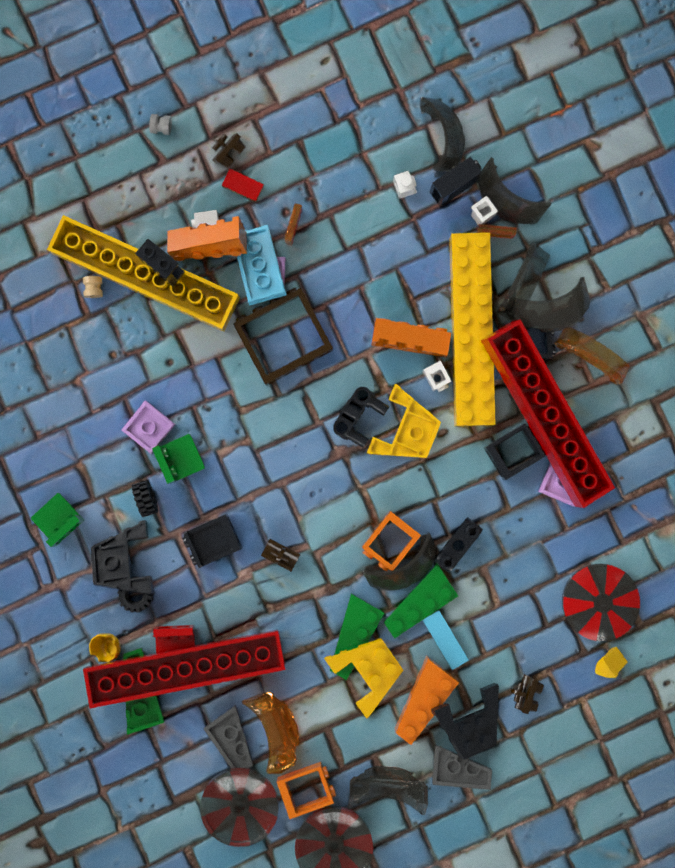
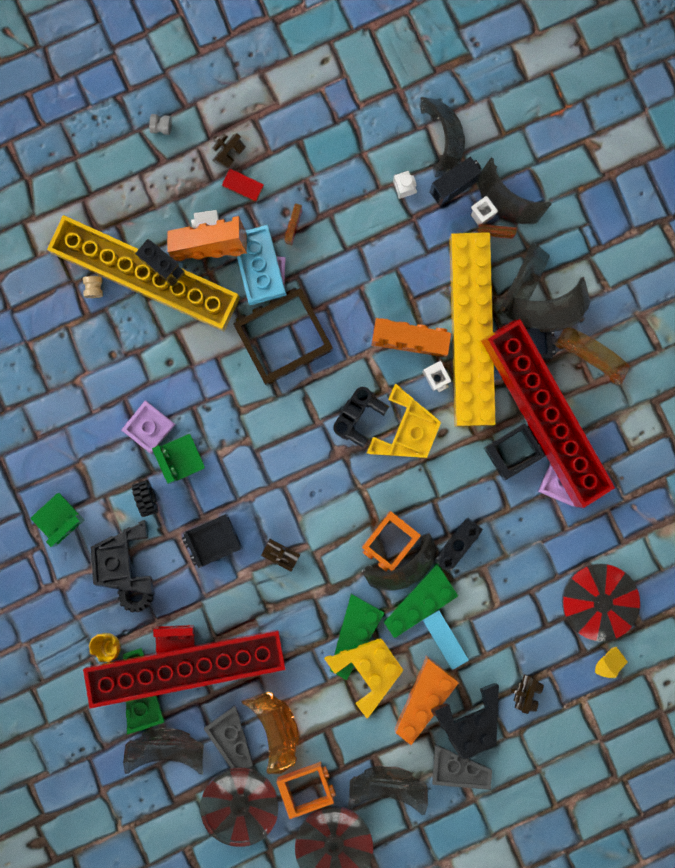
none -> clear smoke windscreen [123,728,204,775]

